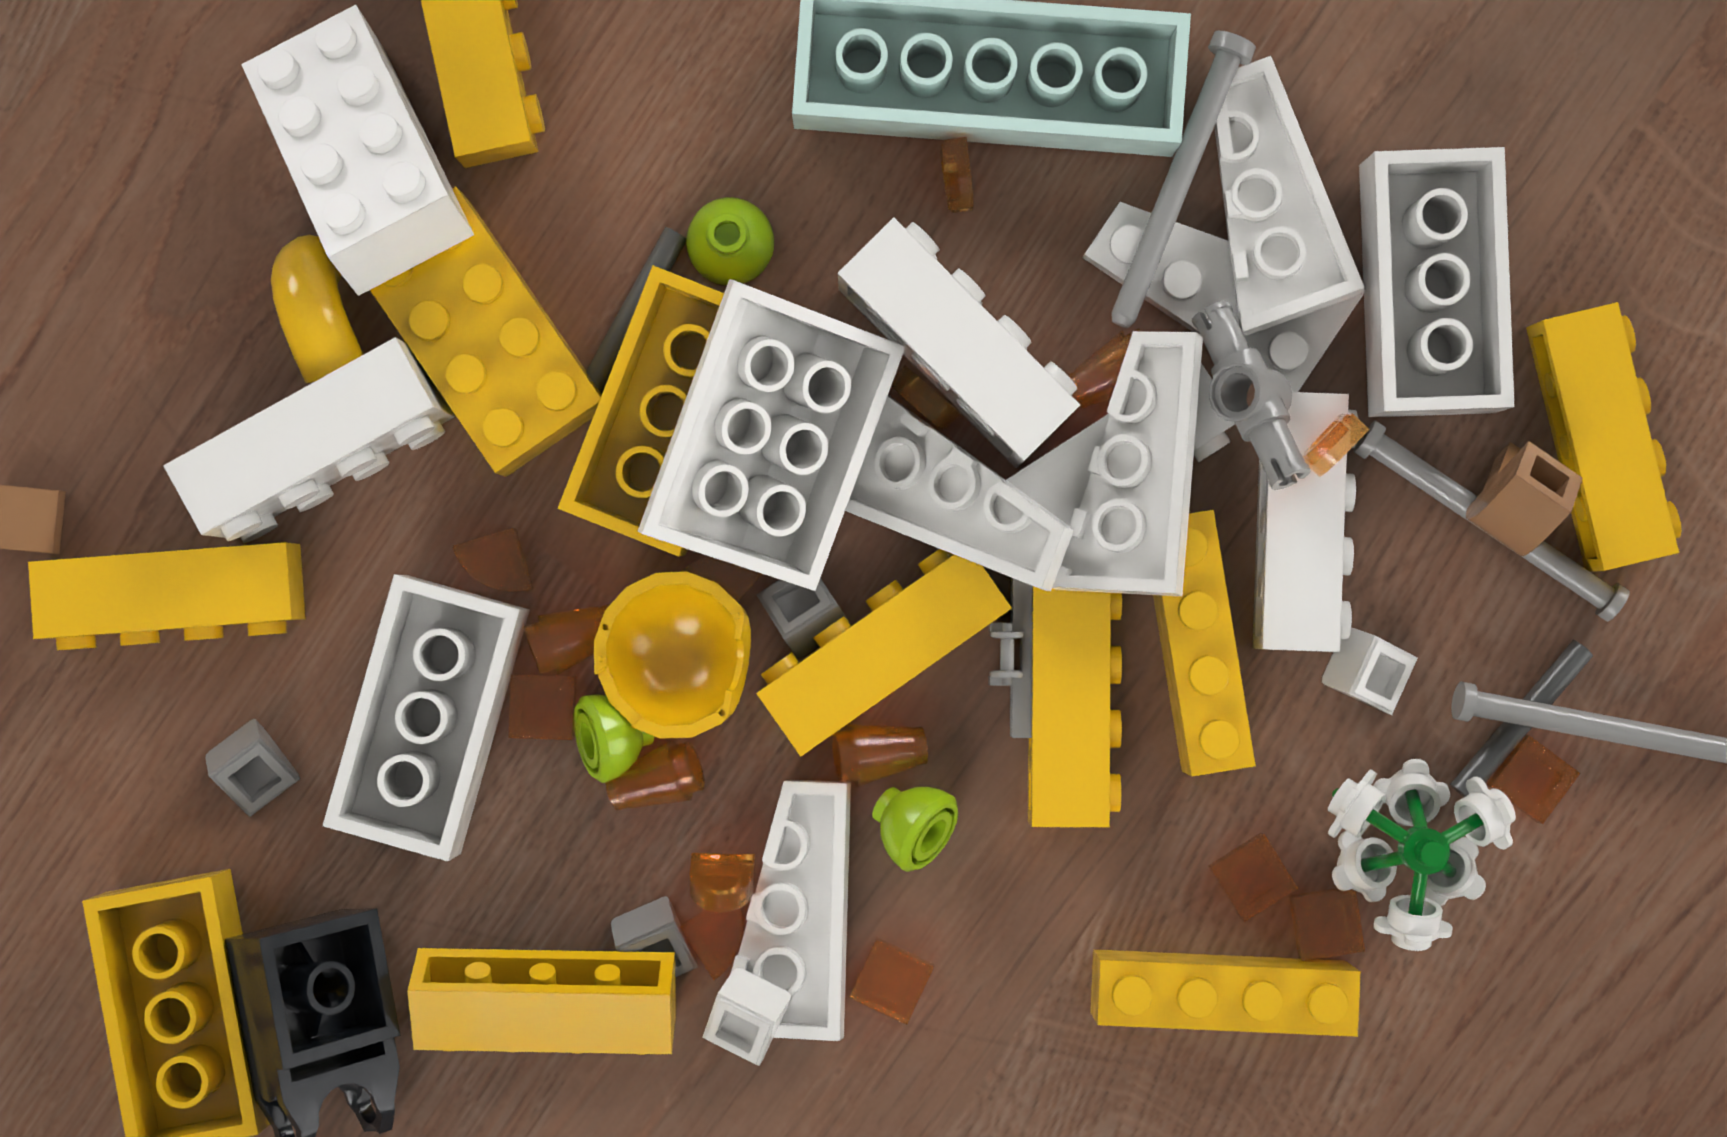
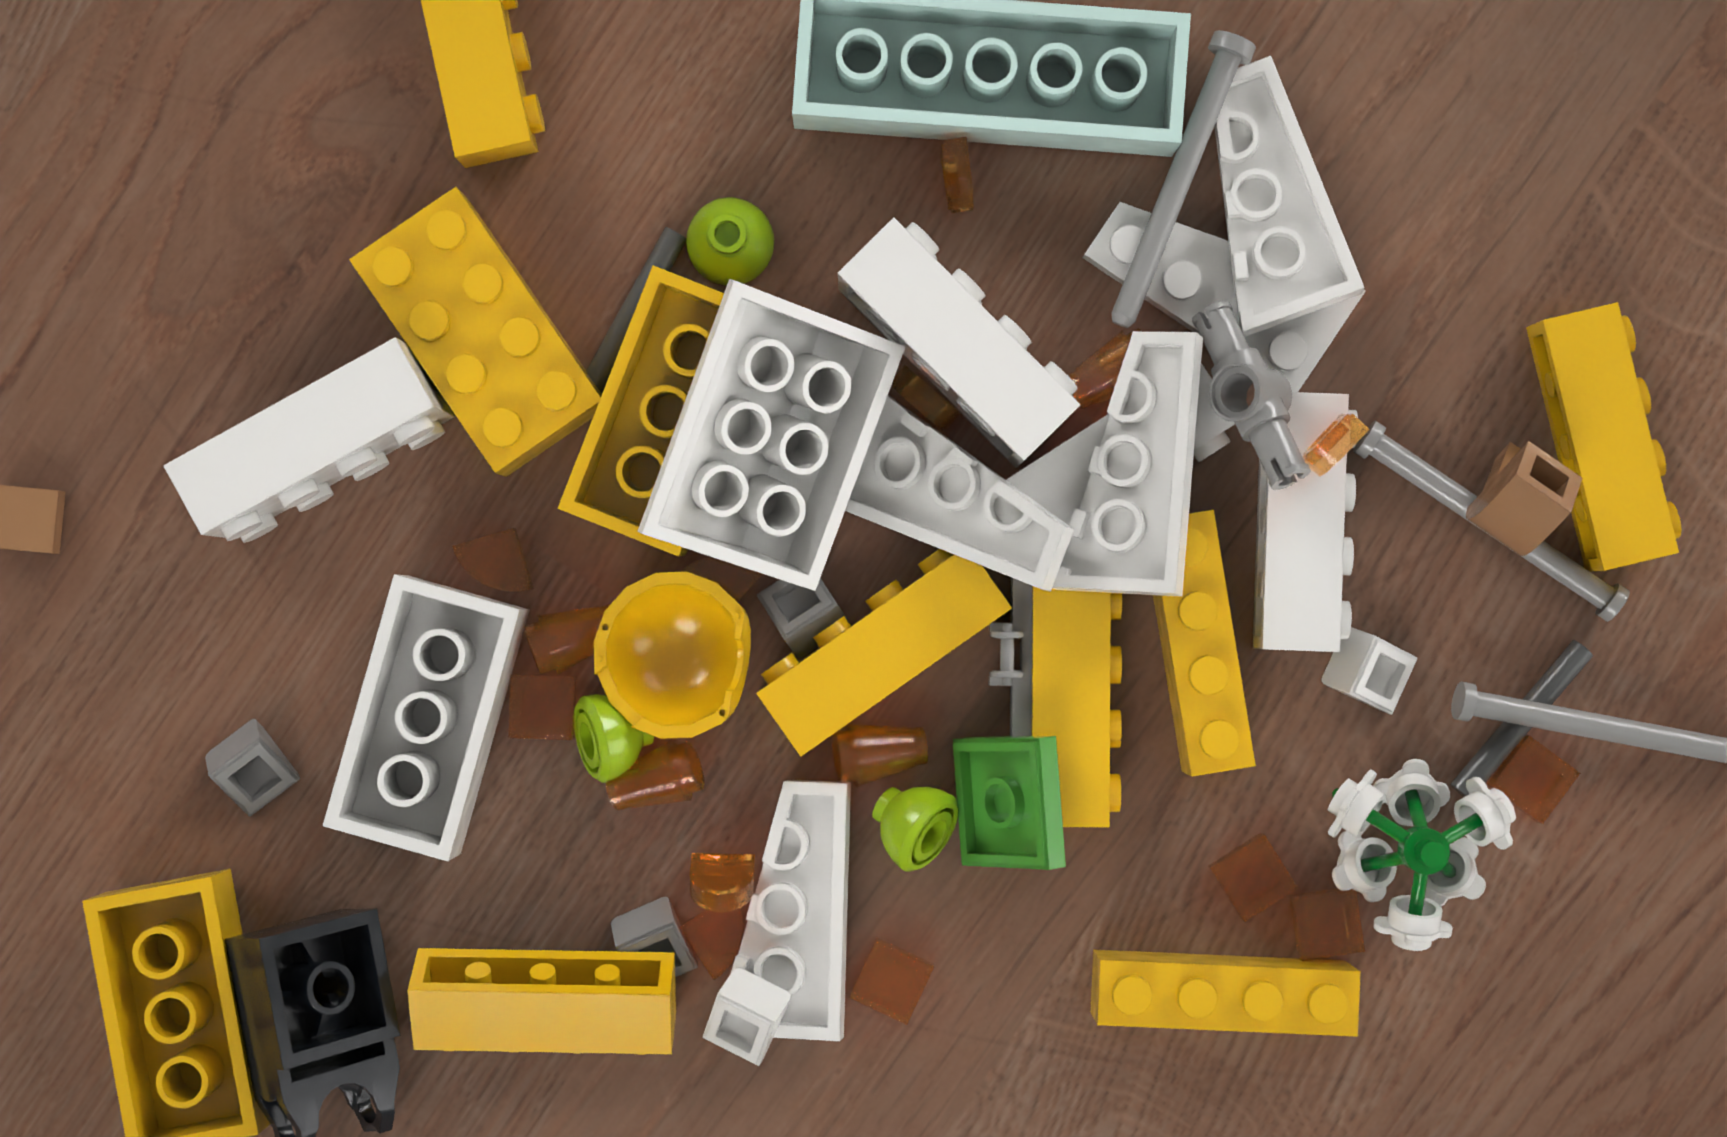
yellow brick [28,542,306,651] -> none
white brick [241,4,474,296] -> none
yellow cylinder [271,235,364,383] -> none
white brick [1359,147,1514,417] -> none
none -> bright green tile [953,736,1066,870]

